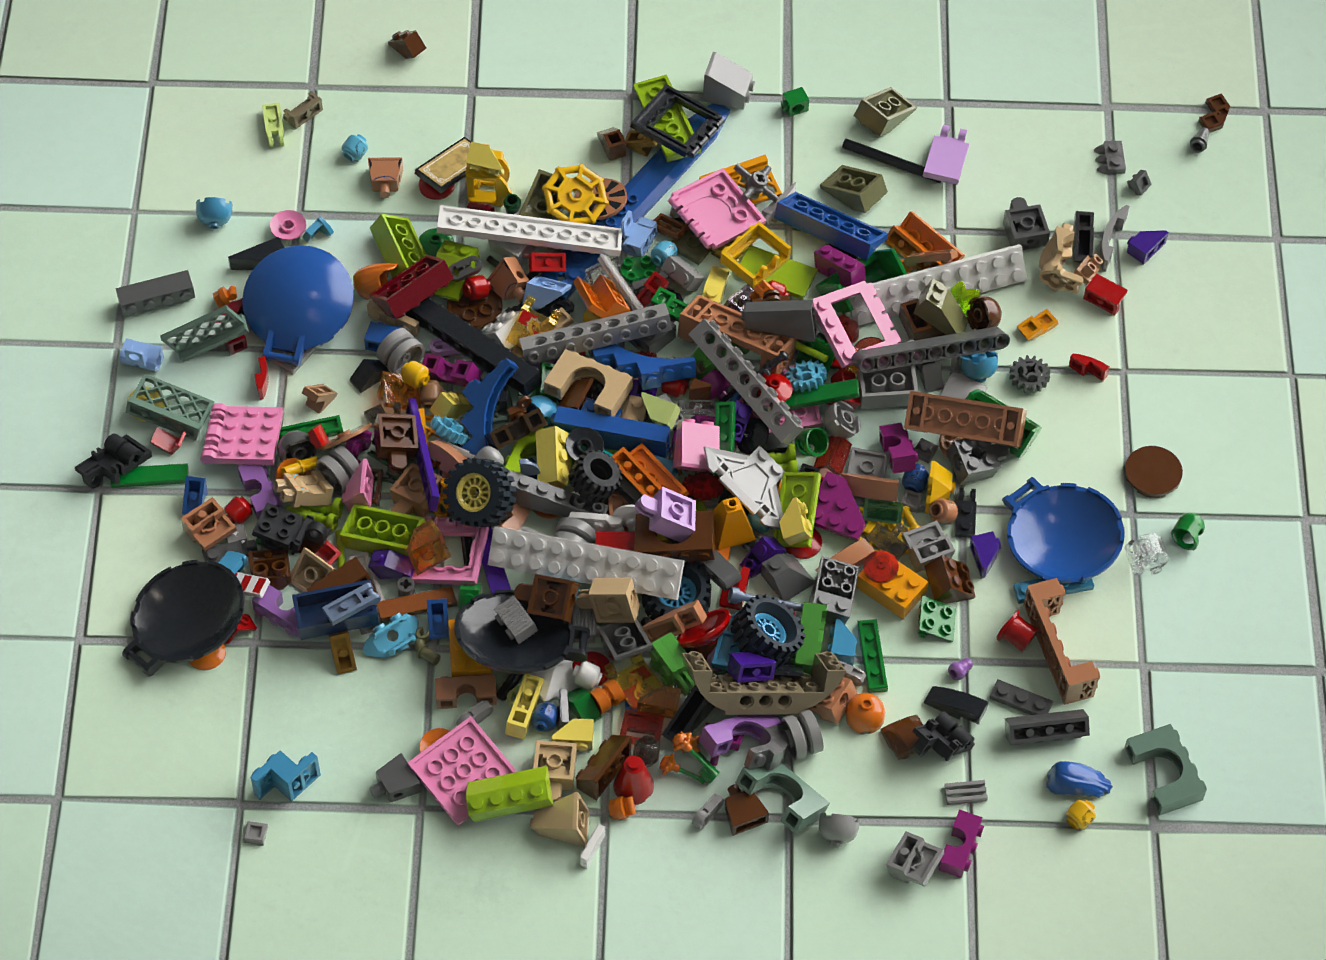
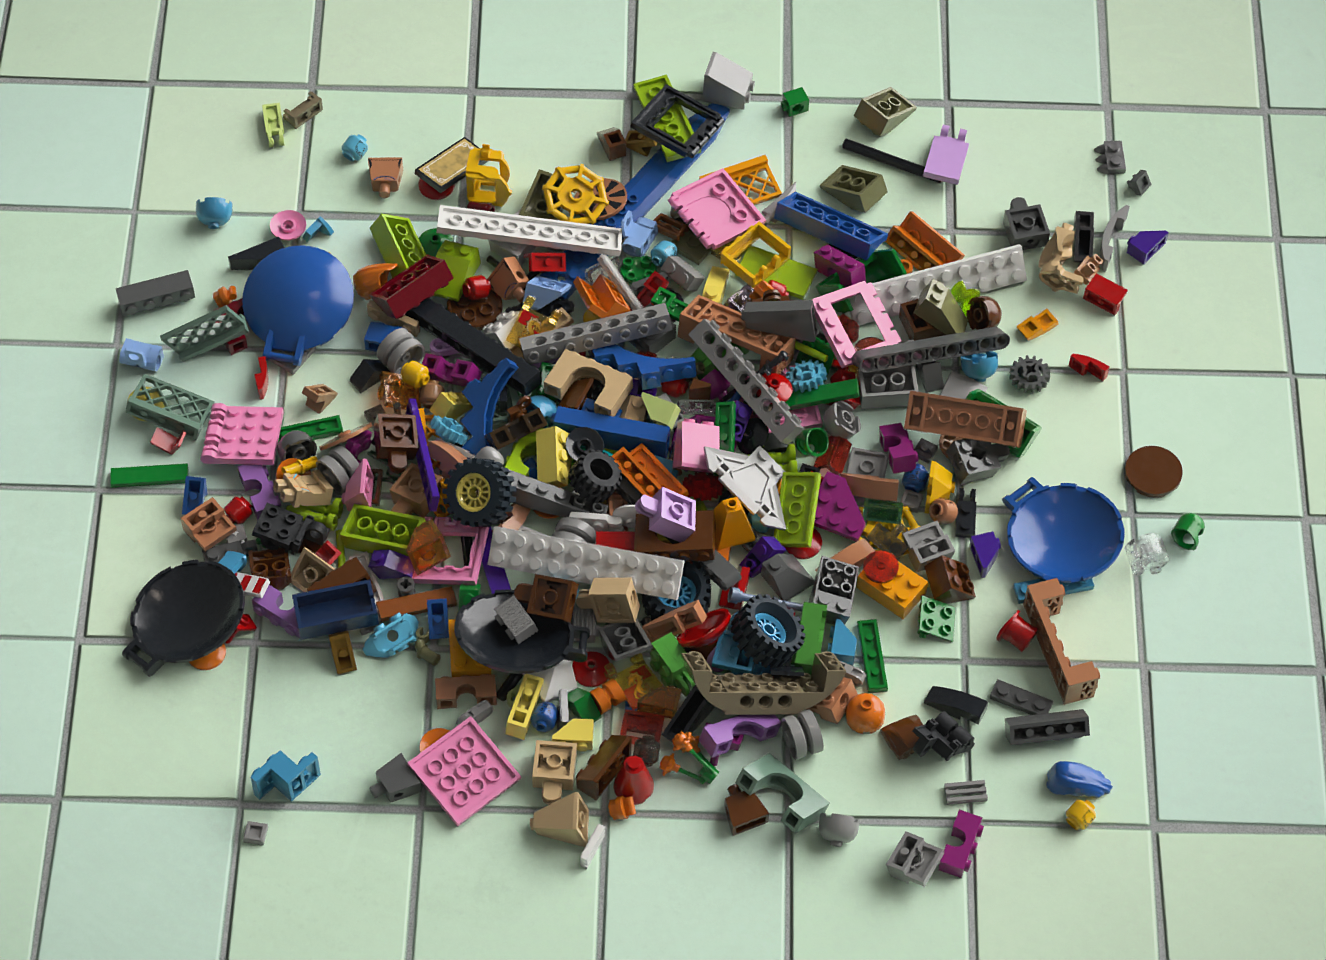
black plate [75,433,152,489] -> none
red slope [307,423,330,449] -> none
sand blue plate [322,583,381,626] -> none
reddish brown slope [388,30,427,59] -> none
dark grey beam [449,255,482,282] -> none
light yellow slope [466,142,504,176] -> none
lime slope [466,766,554,822] -> none
dark green cone [503,194,521,215] -> none
sand blue tile [519,459,540,476] -> none
white head [572,661,603,690] -> none
light grey piece [692,794,724,830] -> none
dark purple slope [727,652,776,683] -> none
dark grey bar [733,163,780,203] -> none
flat silver arch [744,725,788,770] -> none
light yellow slope [779,497,812,546] -> none
nougat hinge [904,249,958,267] -> none
medium lavender piece [948,658,973,680] -> none
sand green arch [1124,724,1207,816] -> none
dark grey cone [1190,127,1210,153] -> none
reddish brown tile [1198,93,1230,133] -> none

